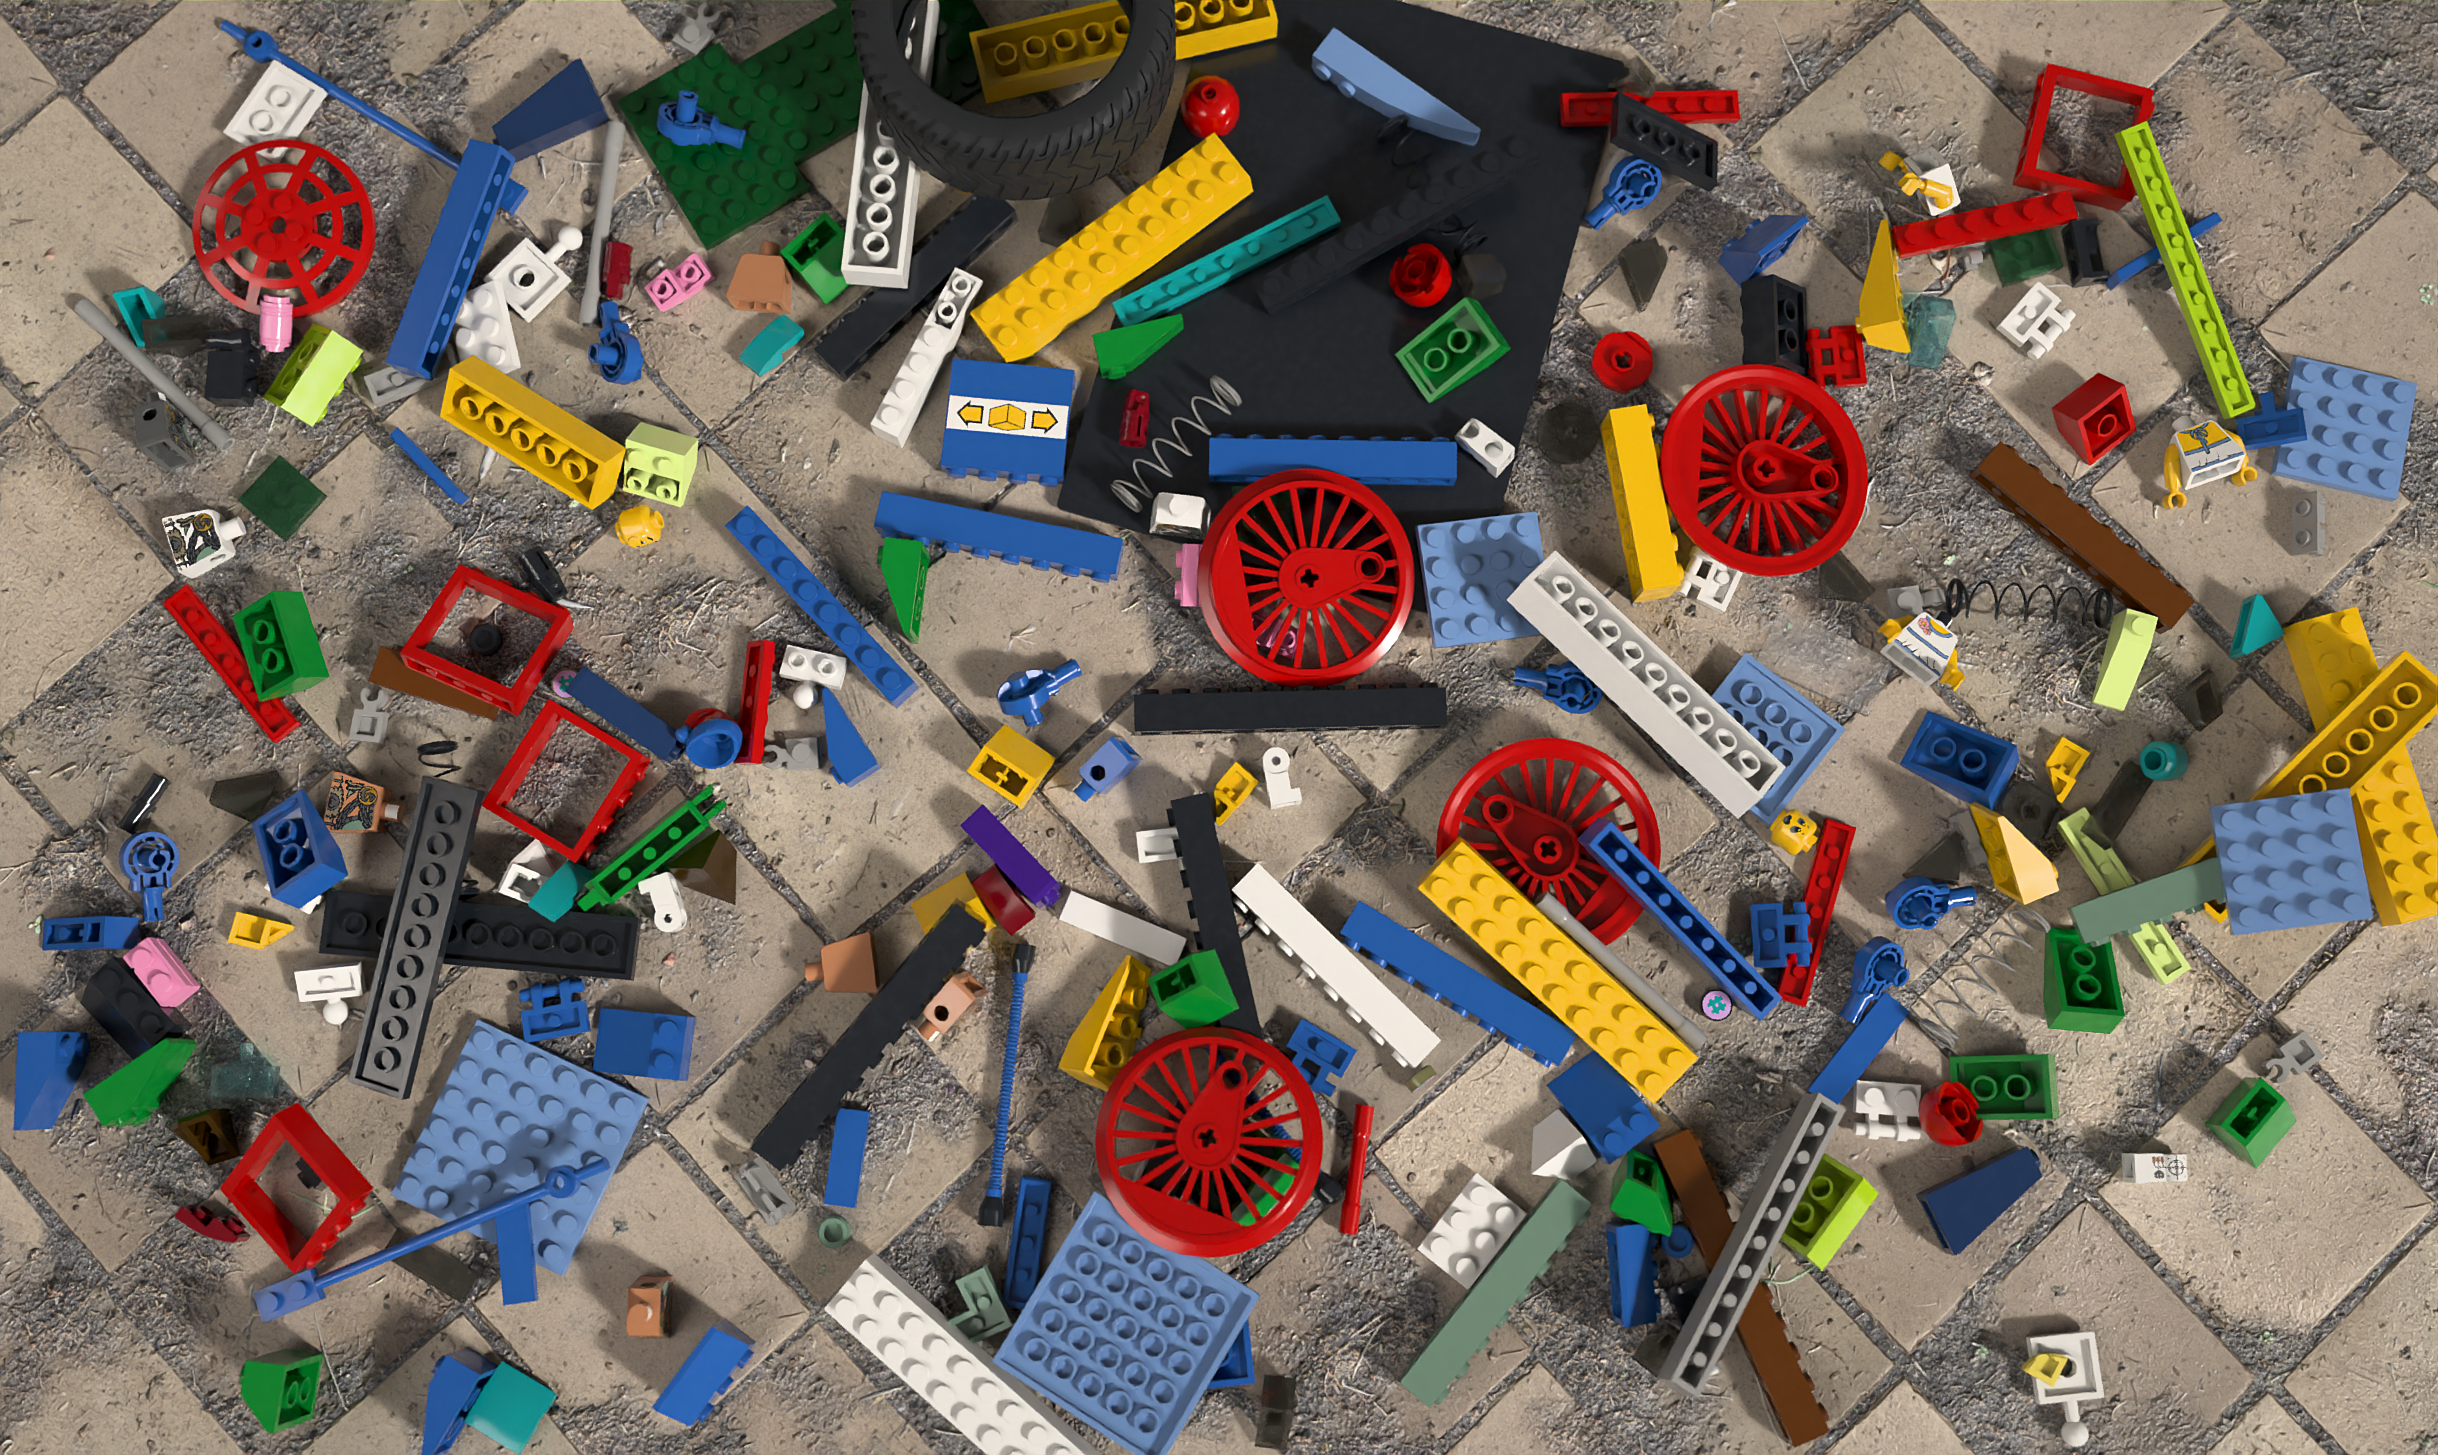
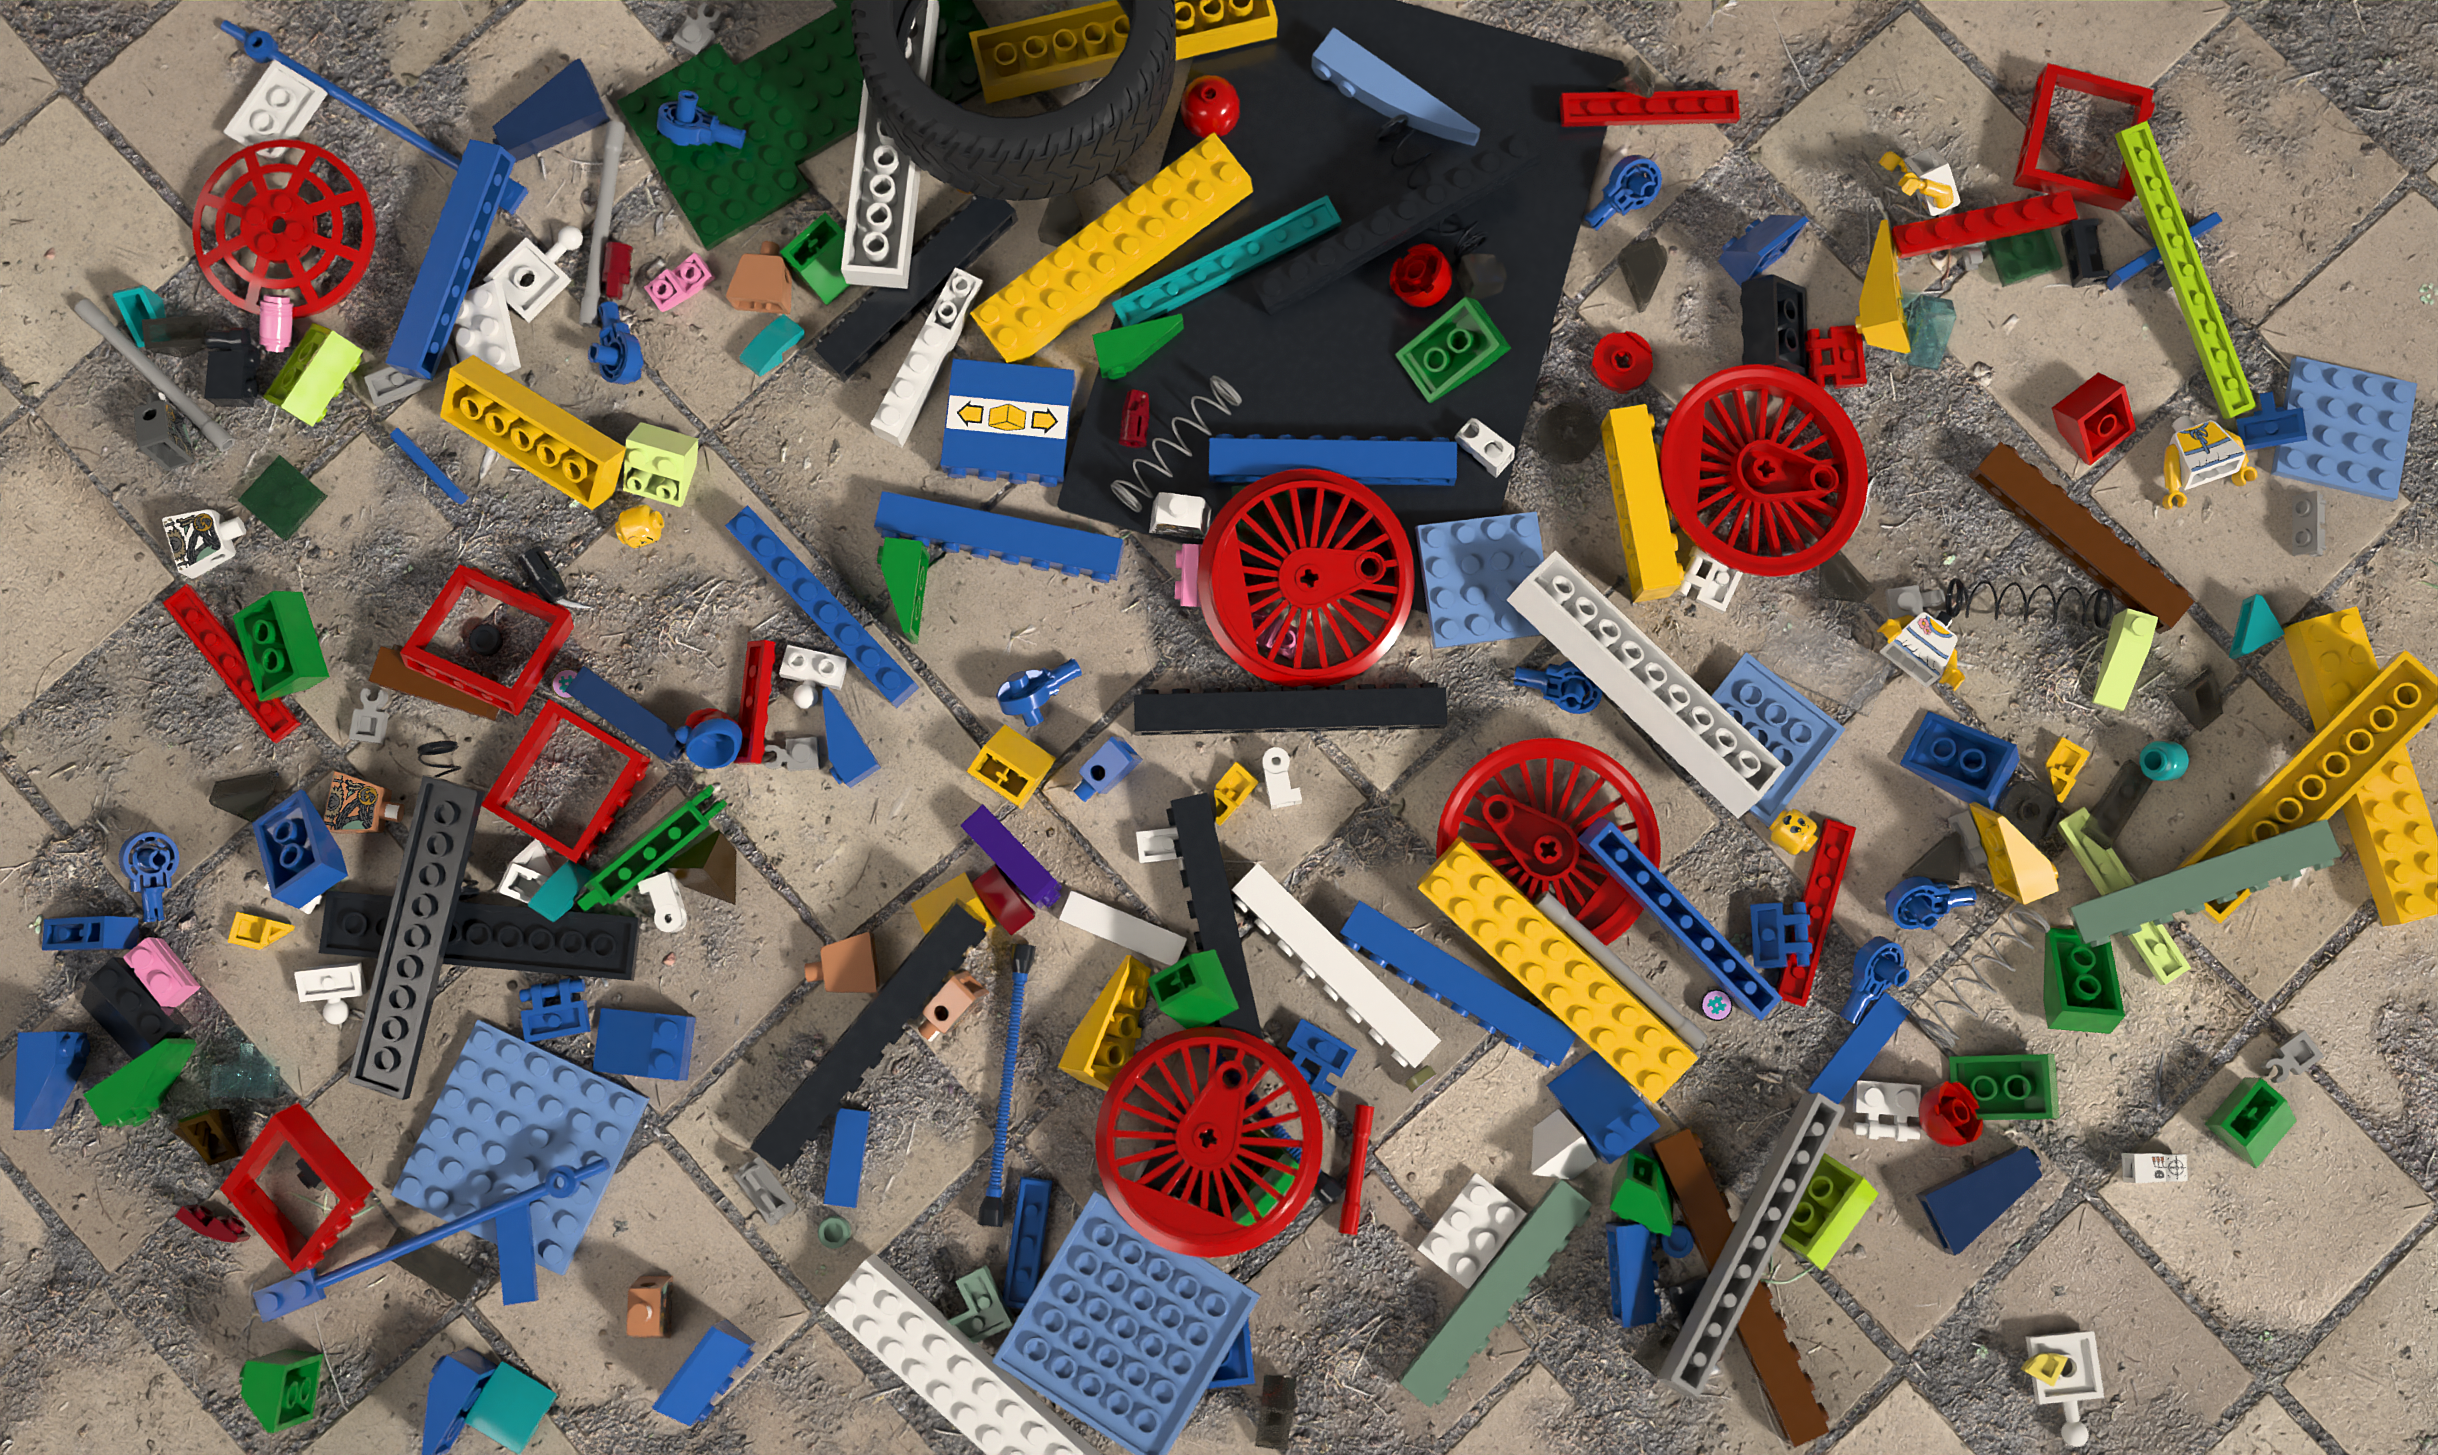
black pin [117,772,171,835] -> none
black plate [1610,91,1718,192] -> none
white plate [1996,281,2075,361] -> none
medium blue plate [2208,788,2373,936] -> none

